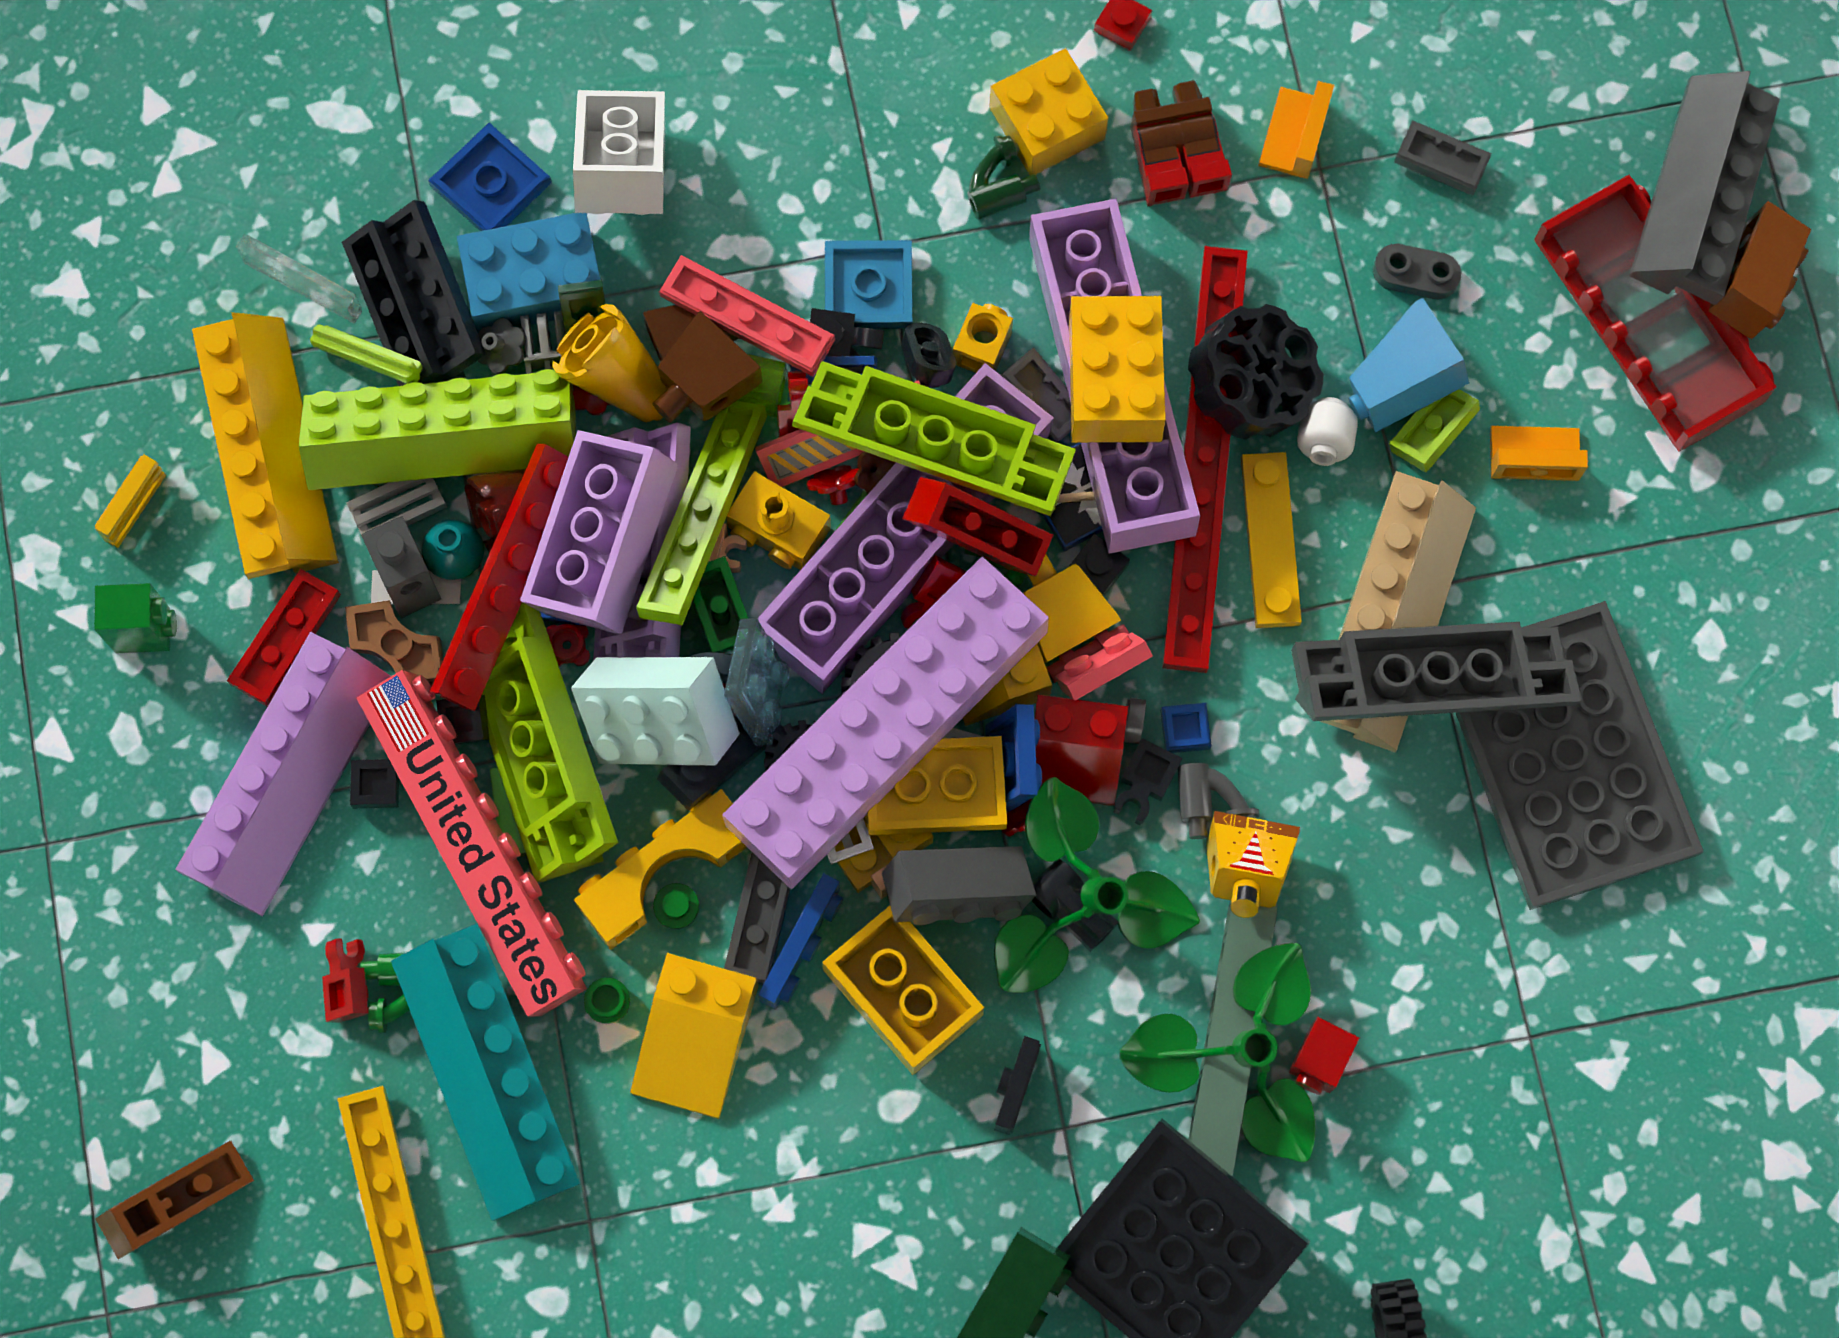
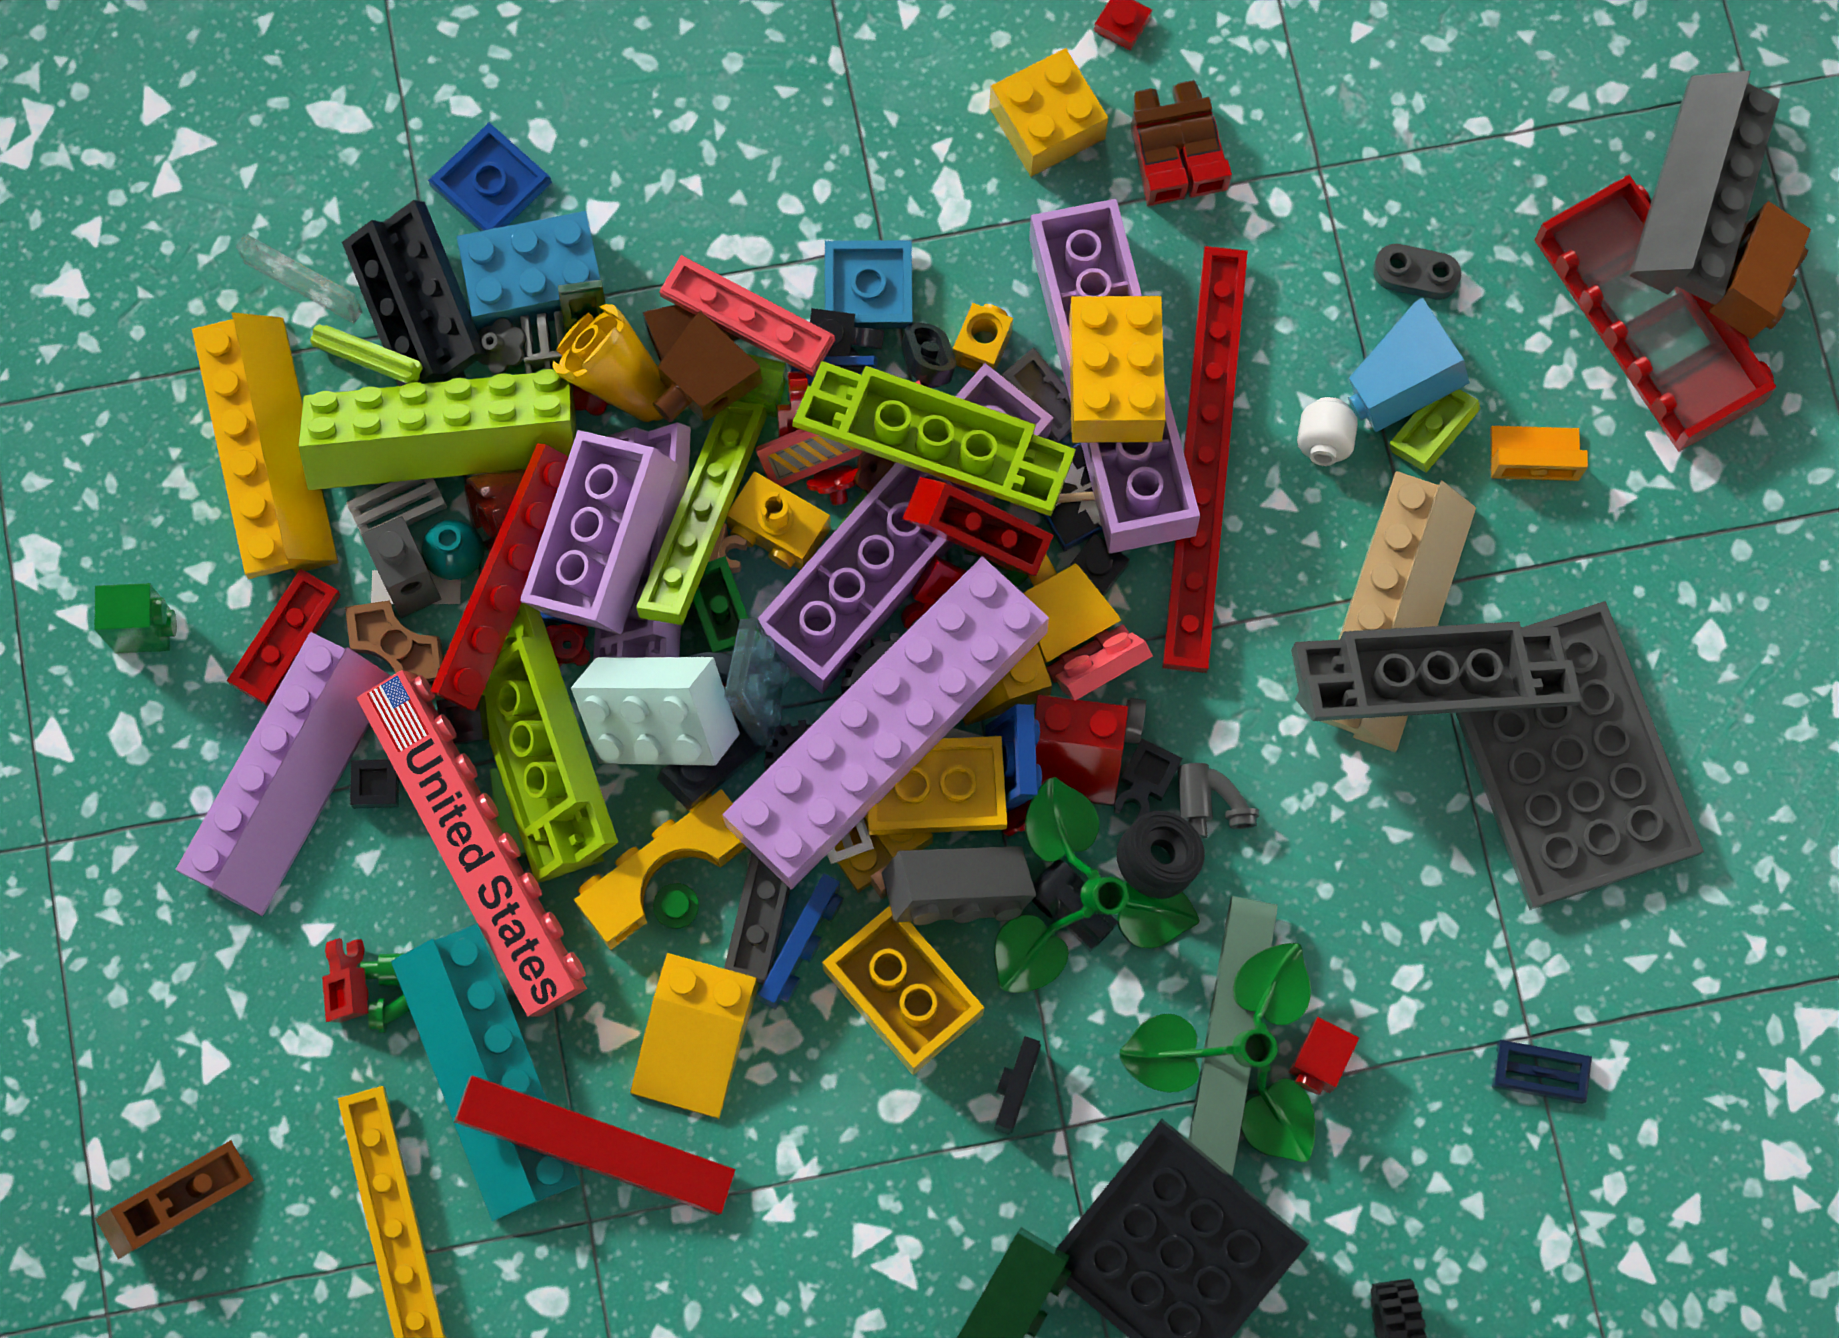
yellow tile [95,454,166,548] -> none
white brick [573,90,665,215] -> none
green plate [584,977,630,1024] -> none
dark green plant [967,135,1040,220] -> none
blue tile [1160,702,1212,753] -> none
black connector [1188,304,1324,440] -> none
yellow torso [1206,811,1300,918] -> none
yellow plate [1241,452,1302,628] -> none
light orange panel [1258,81,1334,179] -> none
dark grey plate [1394,120,1492,196] -> none
none -> red tile [454,1075,736,1216]
none -> black tyre [1116,811,1205,899]
none -> dark blue tile [1492,1040,1592,1104]

